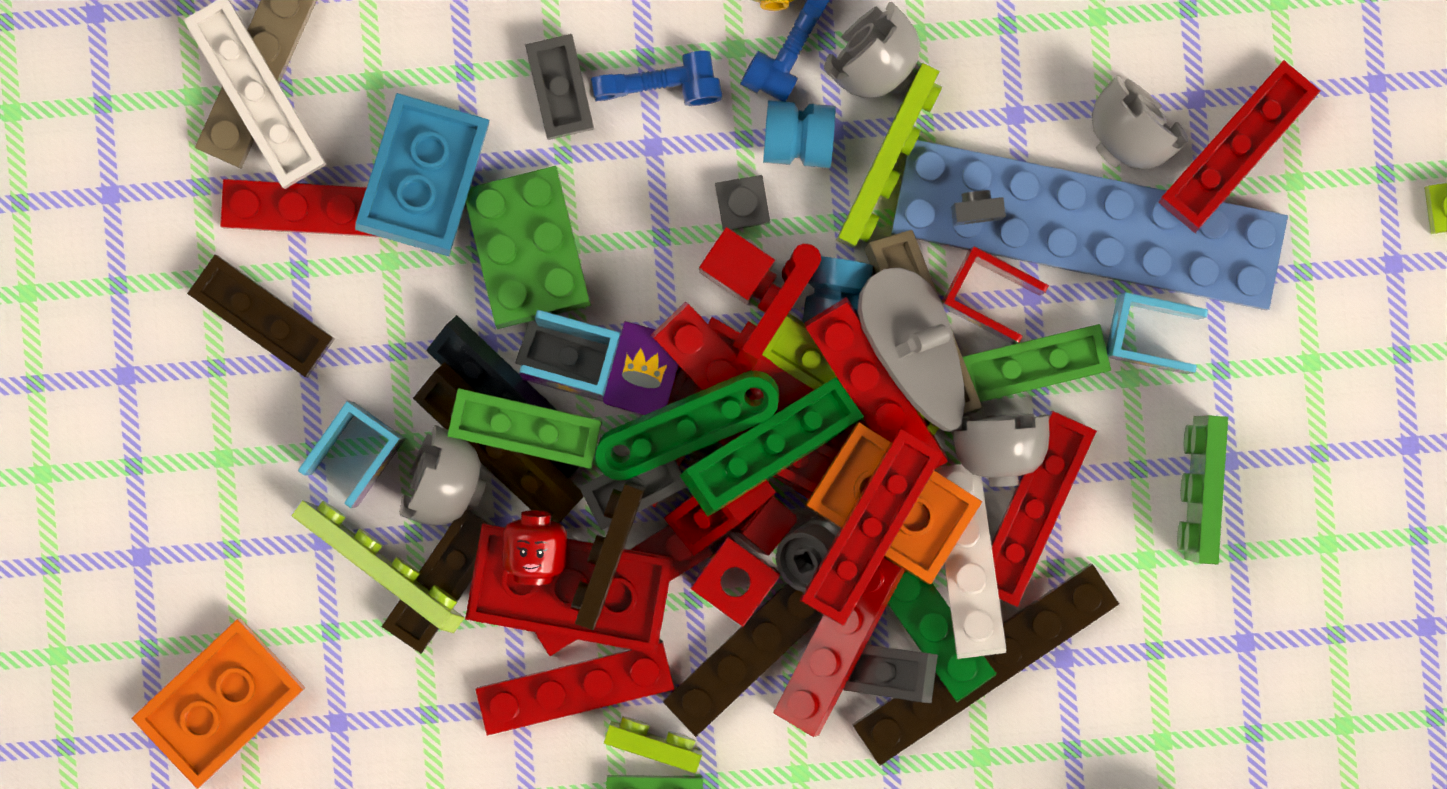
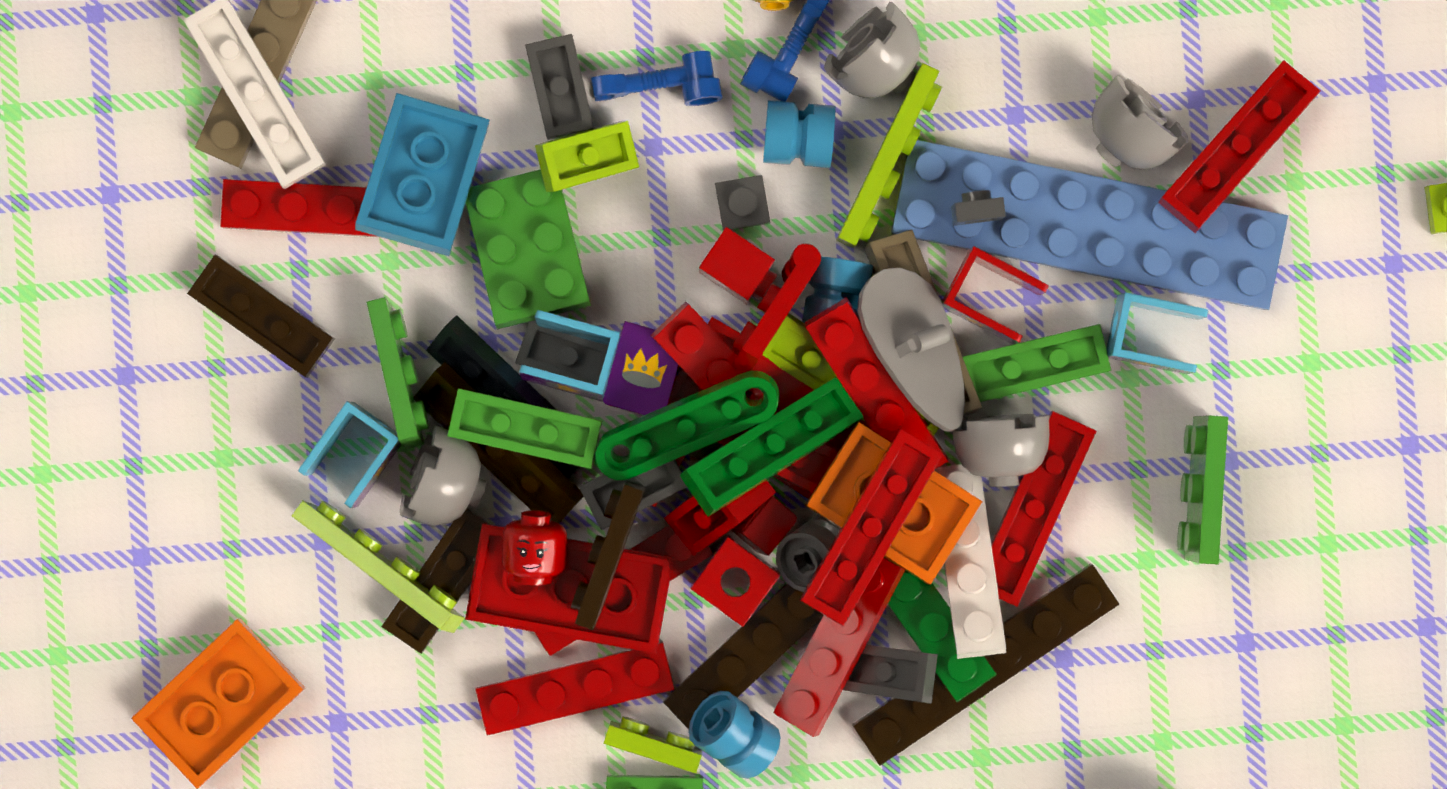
none -> bright green plate [366,297,429,450]
none -> lime plate [535,121,639,192]
none -> dark azure wheel [688,691,781,779]

